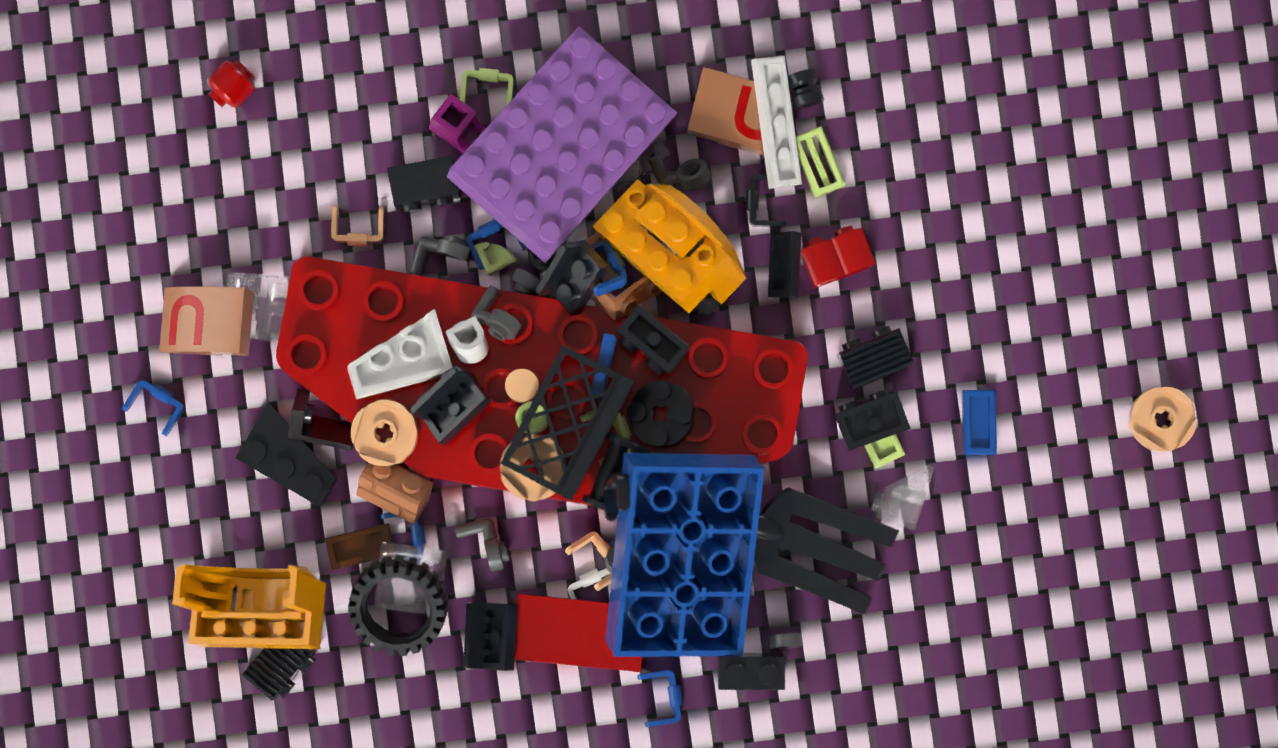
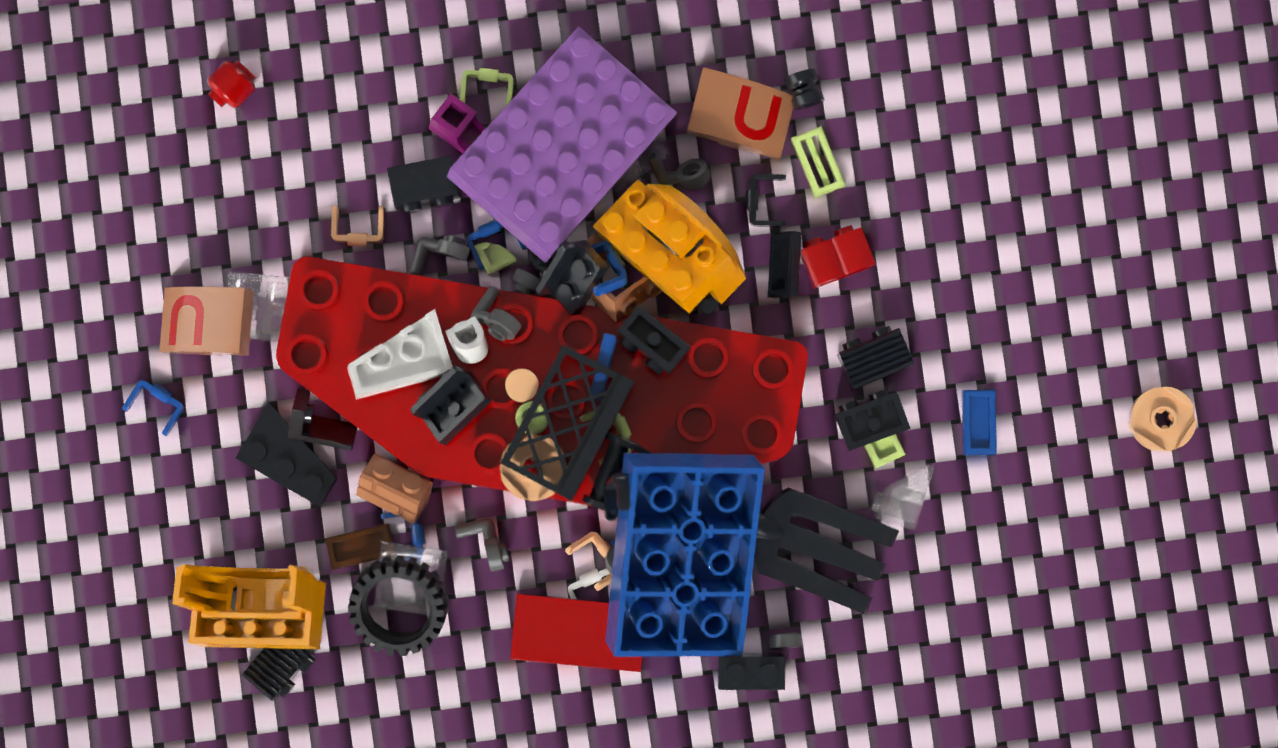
light nougat plate [351,400,419,466] -> none
black bracket [463,602,517,671] -> none
black plate [627,380,695,448] -> none
blue piece [637,670,683,727] -> none
white tile [751,56,802,189] -> none

